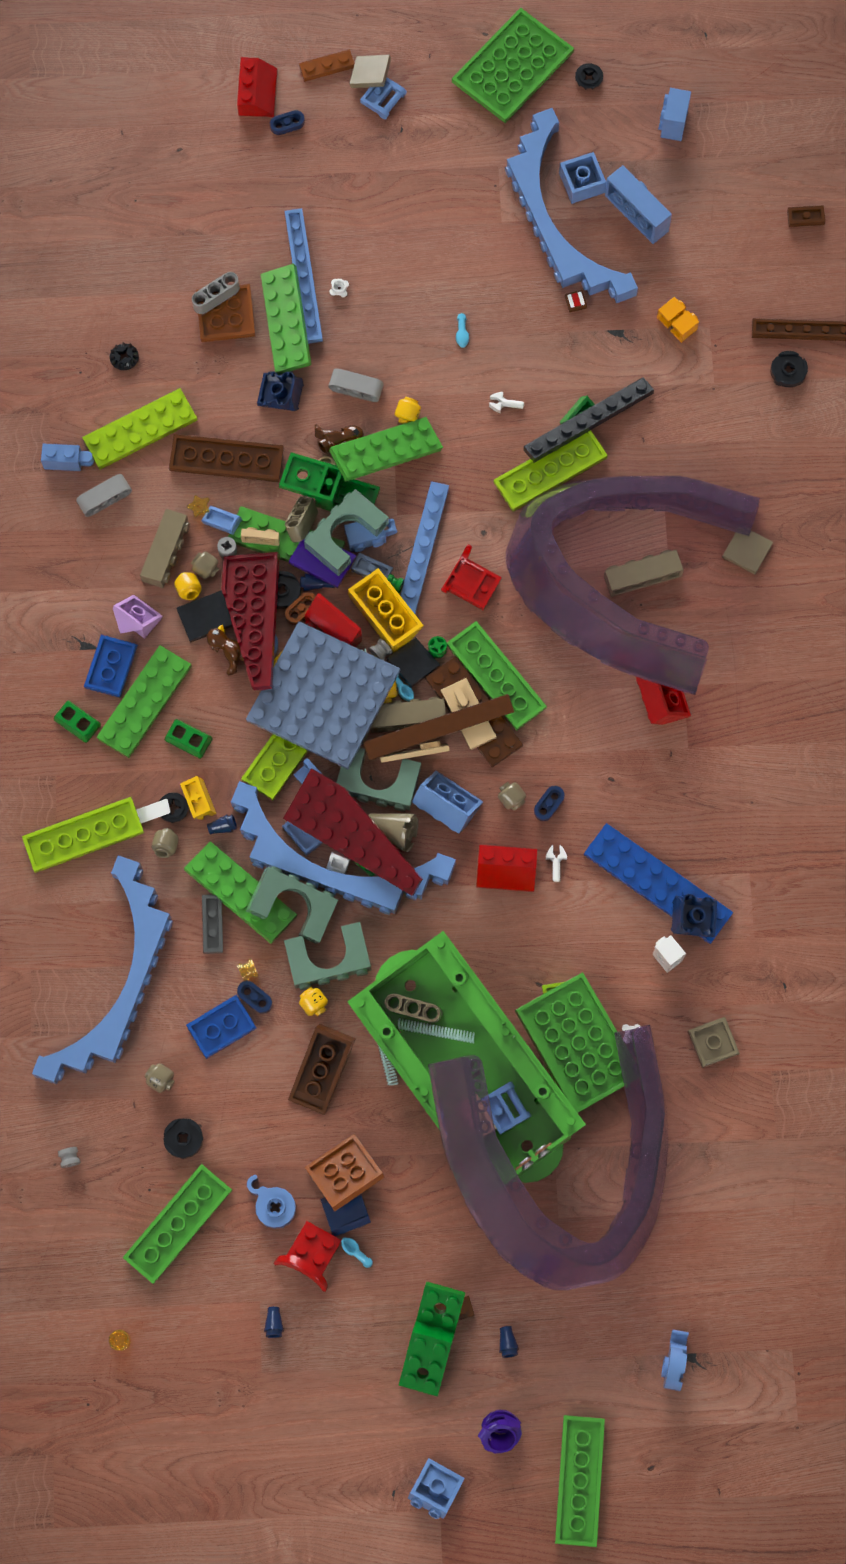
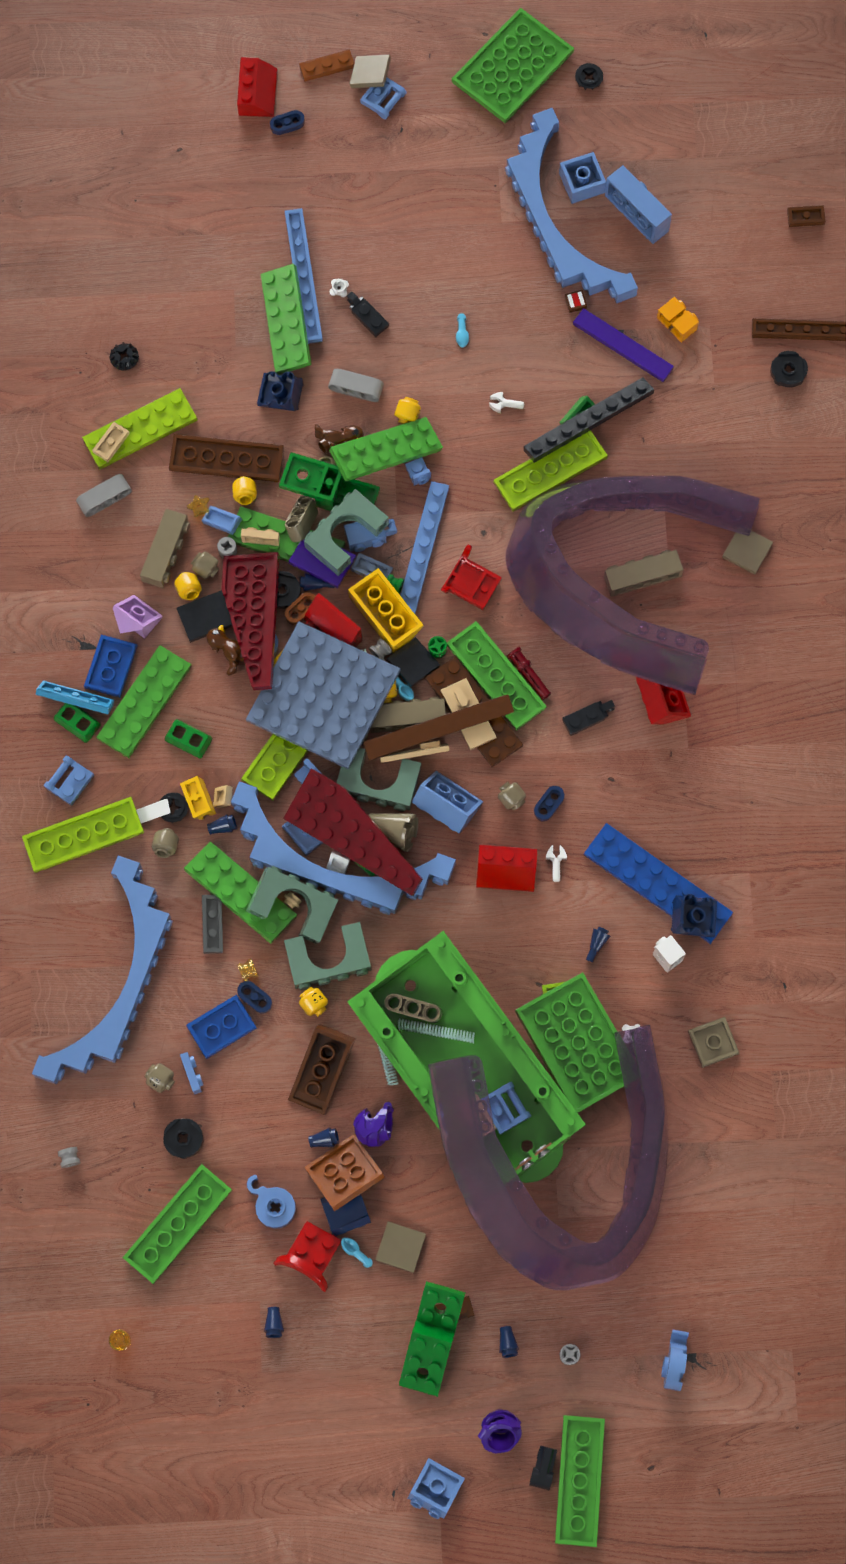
medium blue brick [41,444,94,471] -> none
light grey beam [192,272,240,314] -> none
dark orange plate [196,284,256,342] -> none
medium blue brick [658,88,691,141] -> none
none -> dark azure tile [36,681,115,714]
none -> medium blue plate [43,755,94,806]
none -> tan plate [92,422,130,462]
none -> medium blue plate [180,1052,203,1094]
none -> tan plate [213,785,233,808]
none -> yellow head [232,477,257,505]
none -> tan plate [284,892,302,909]
none -> dark blue cone [308,1127,339,1148]
none -> black hinge [347,292,389,337]
none -> dark purple helmet [353,1102,394,1147]
none -> dark tan tile [375,1221,426,1273]
none -> medium blue bracket [405,457,431,486]
none -> dark red pin [507,647,551,701]
none -> black piece [529,1445,557,1491]
none -> light grey wheel [559,1344,580,1365]
none -> black hinge [562,700,615,736]
none -> dark purple tile [573,308,674,382]
none -> dark blue cone [586,926,611,963]

